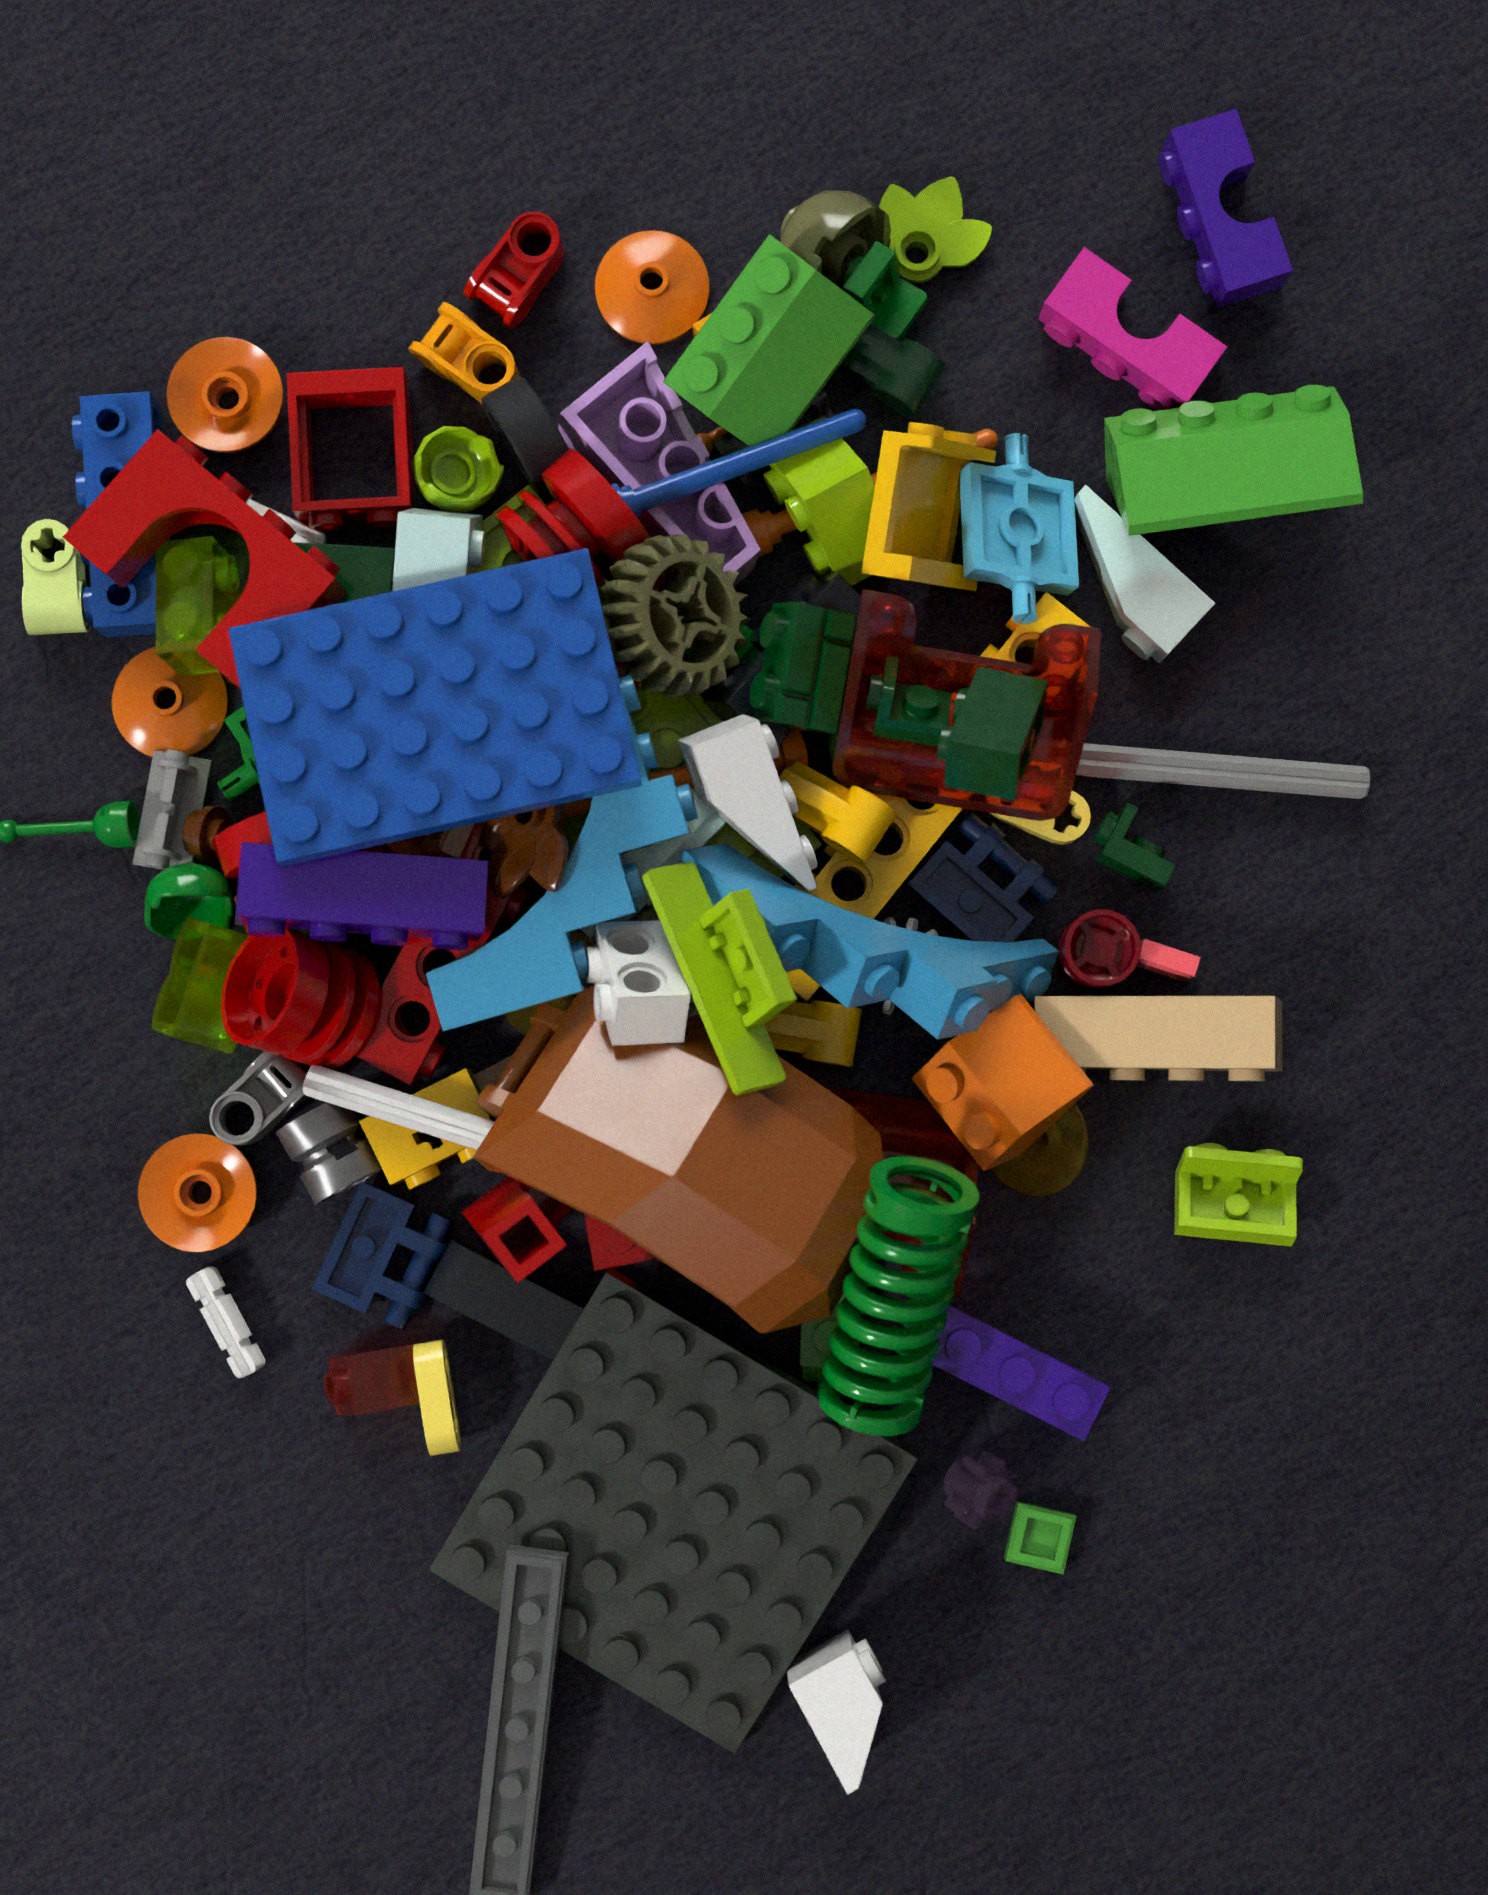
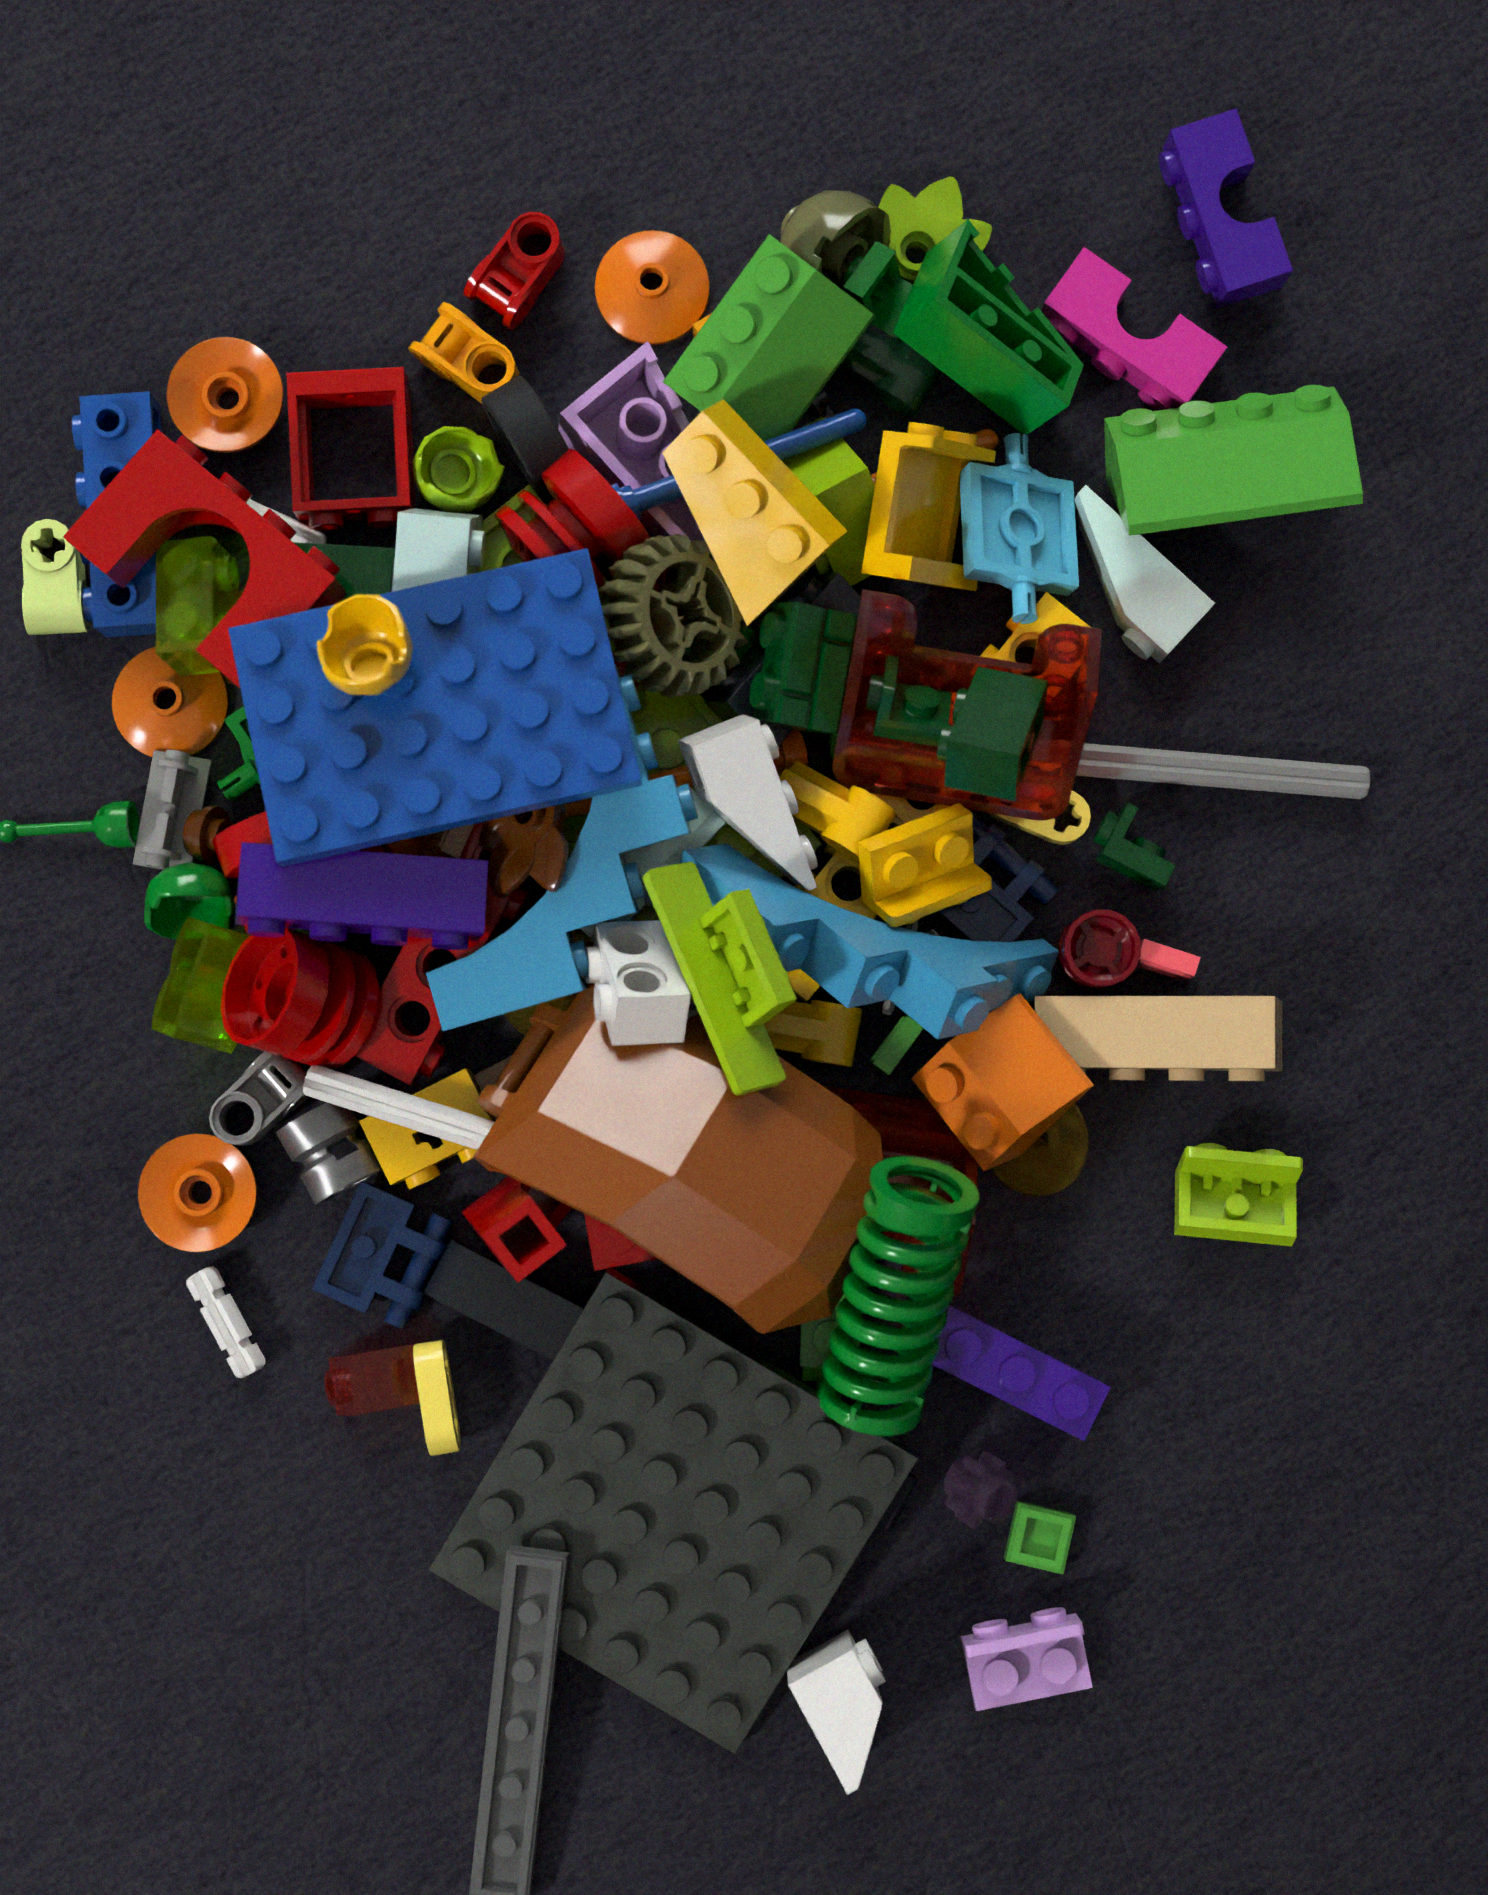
none -> yellow hair [316,594,413,695]
none -> yellow wedge [662,399,847,626]
none -> yellow bracket [858,803,992,927]
none -> bright green tile [869,1015,923,1076]
none -> green wedge [893,219,1084,435]
none -> lavender bracket [960,1608,1093,1711]

